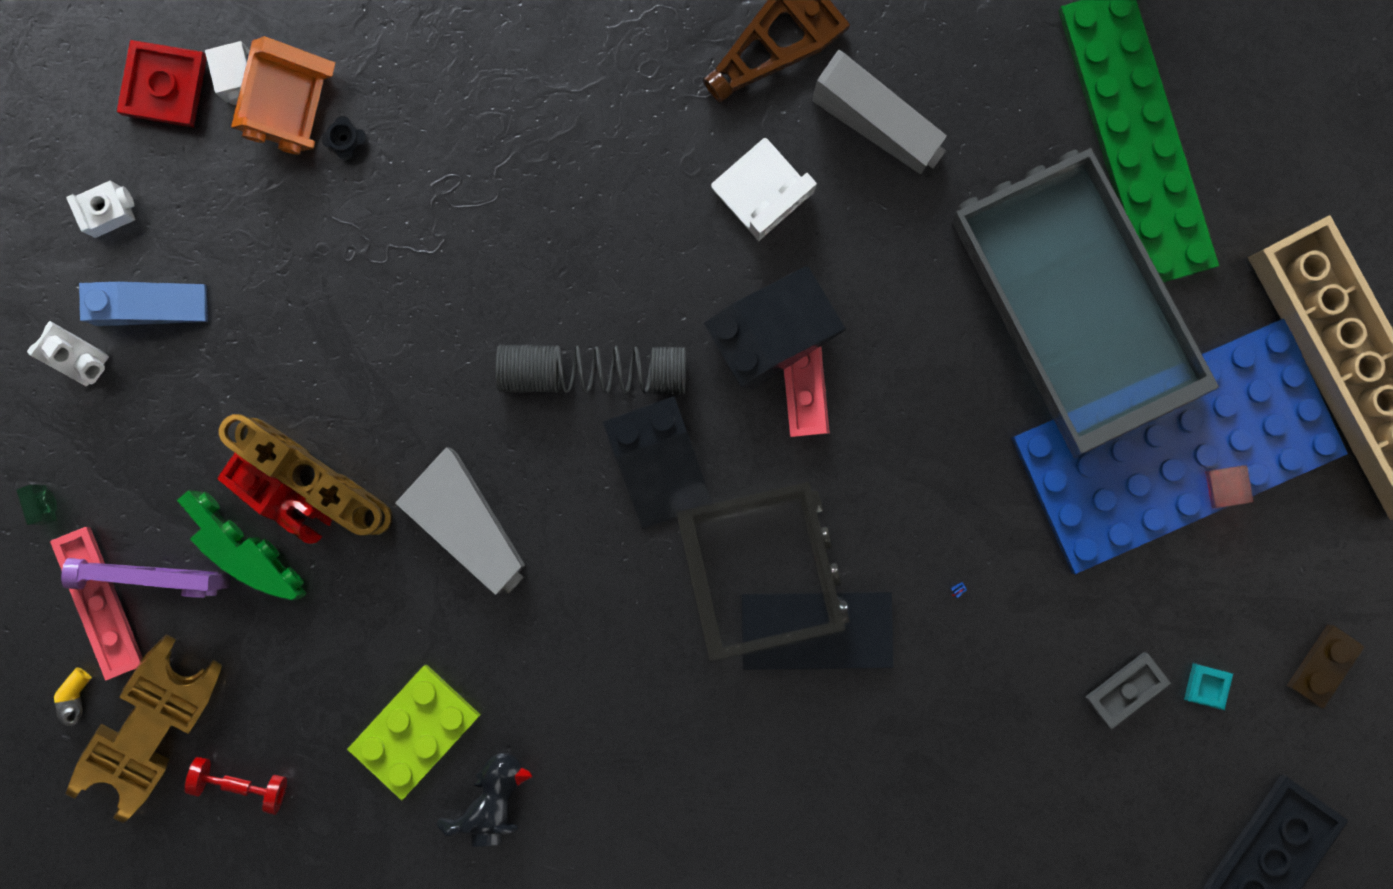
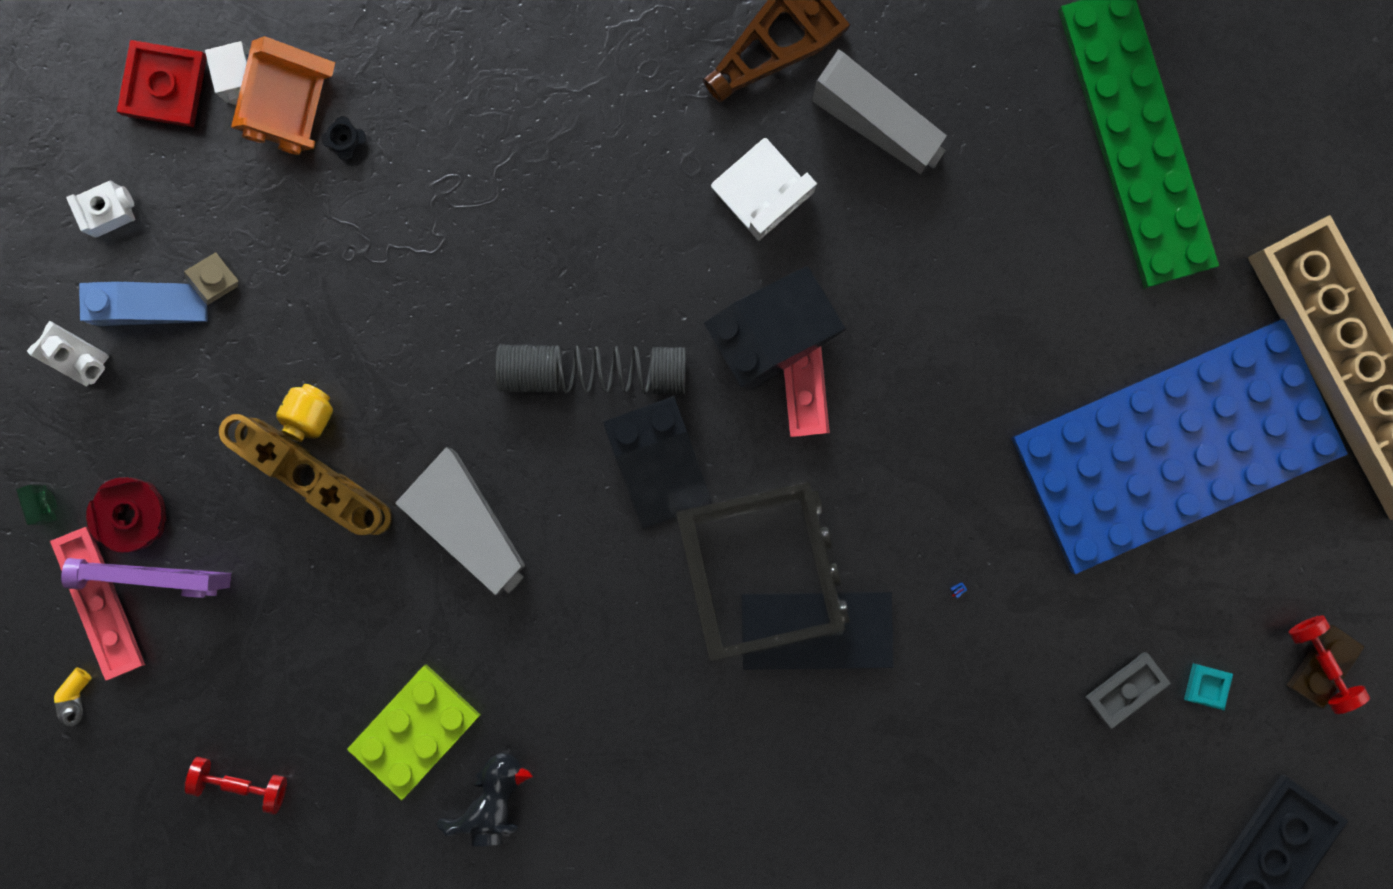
pearl gold piece [65,634,222,823] -> none
green slope [177,490,307,600] -> none
red plate [217,453,332,544] -> none
clear light blue window [952,148,1219,458] -> none
clear red tile [1205,465,1254,508] -> none
none -> dark red plate [86,477,166,552]
none -> dark tan plate [184,252,239,305]
none -> yellow head [276,384,333,442]
none -> red wheel [1289,615,1370,714]

